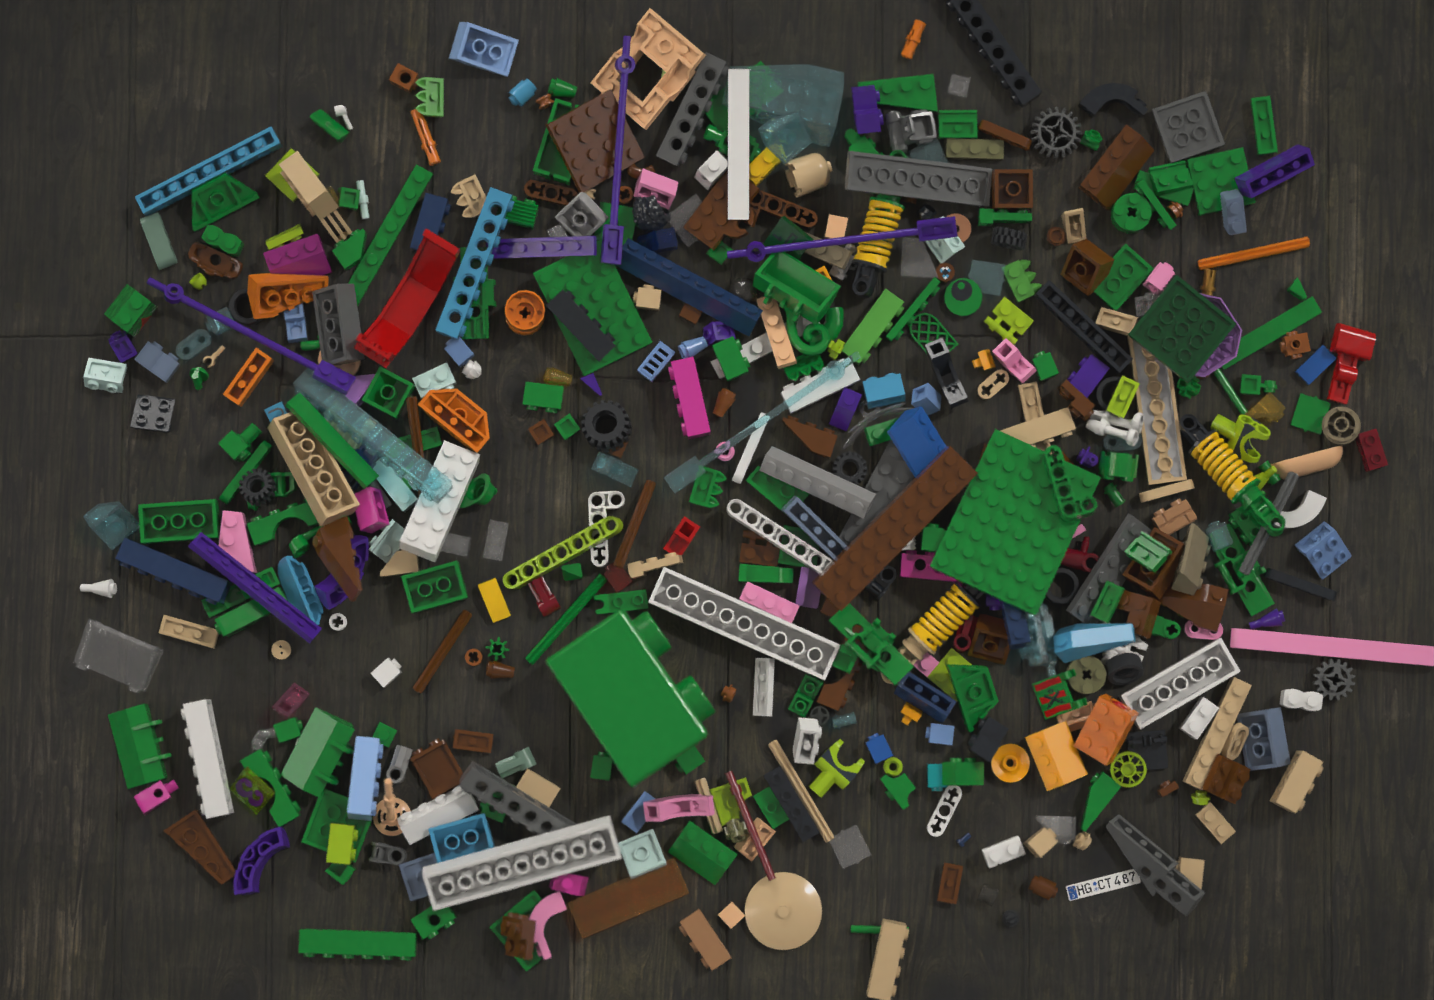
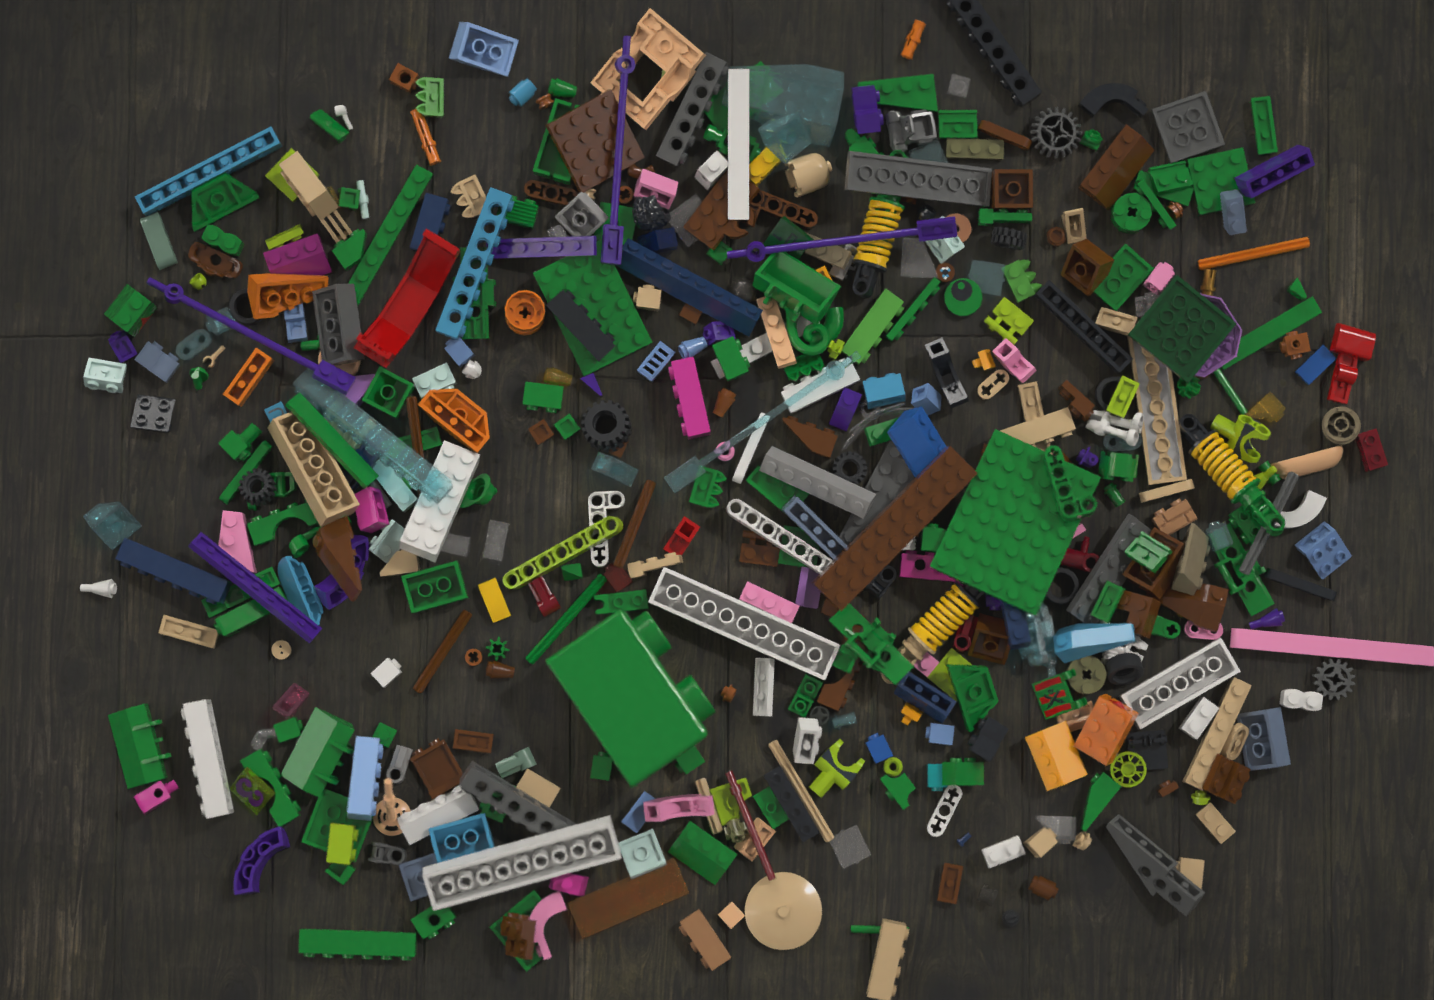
clear windscreen [74,619,164,694] -> none
green brick [138,499,220,544] -> none
reddish brown wing [164,809,236,885] -> none
white bush [329,613,347,631] -> none
green leg [738,564,794,583] -> none
light nougat brick [824,214,848,239] -> none
green window [909,313,958,354] -> none
light orange dish [991,744,1030,782] -> none
green brick [1031,351,1059,382] -> none
white sticker [1066,869,1141,901] -> none
dark purple brick [1067,354,1109,398] -> none
green plate [1240,374,1278,396] -> none
tan brick [1270,750,1323,813] -> none
green piece [1290,393,1331,435] -> none

